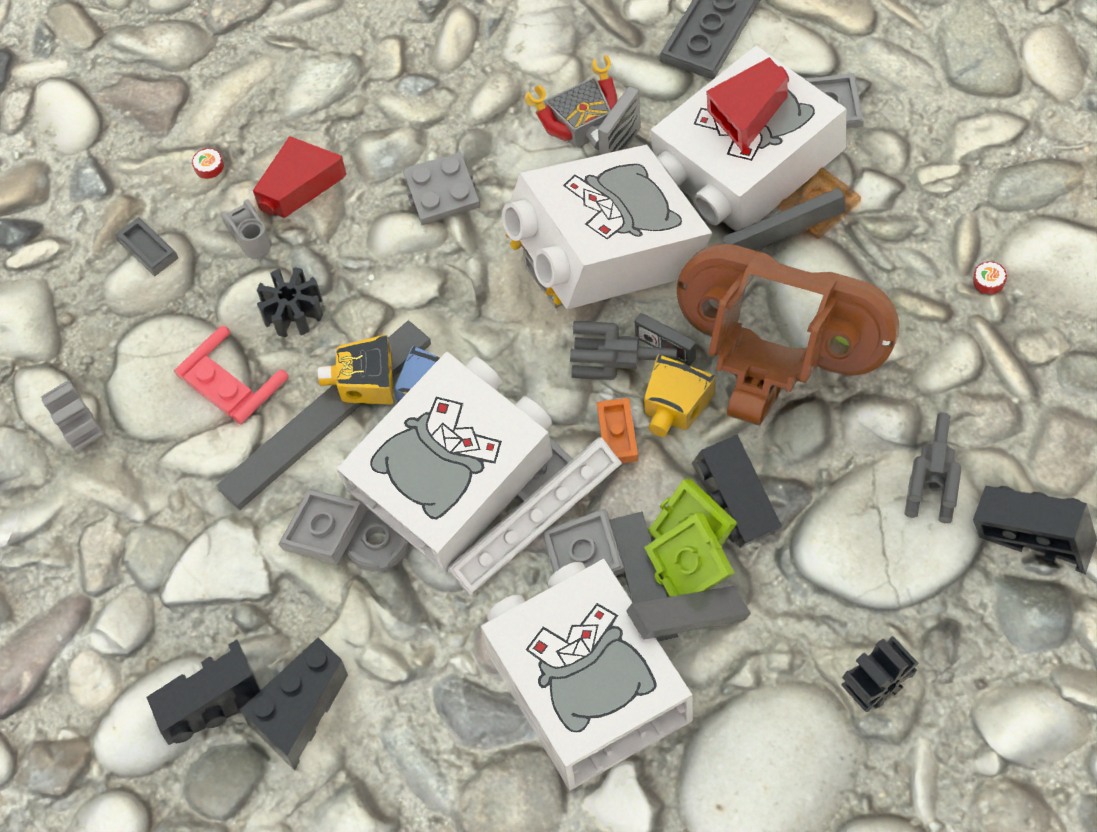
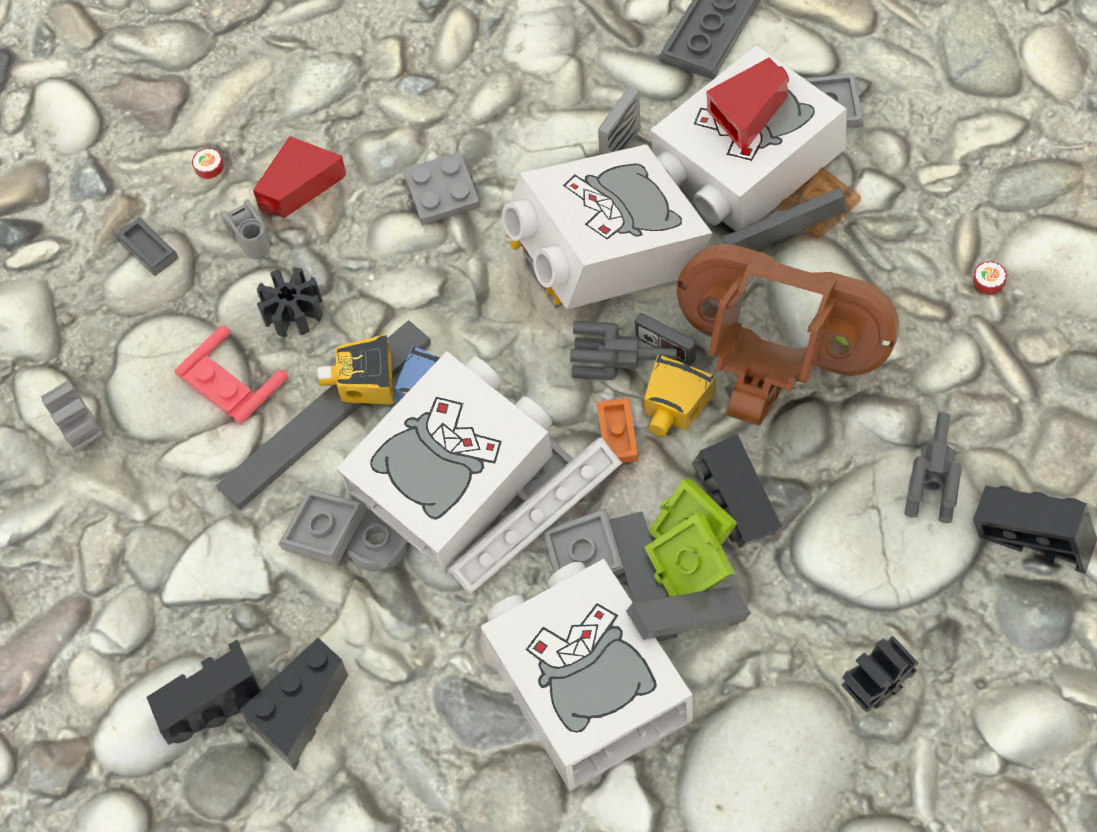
torso [525,55,618,150] -> none

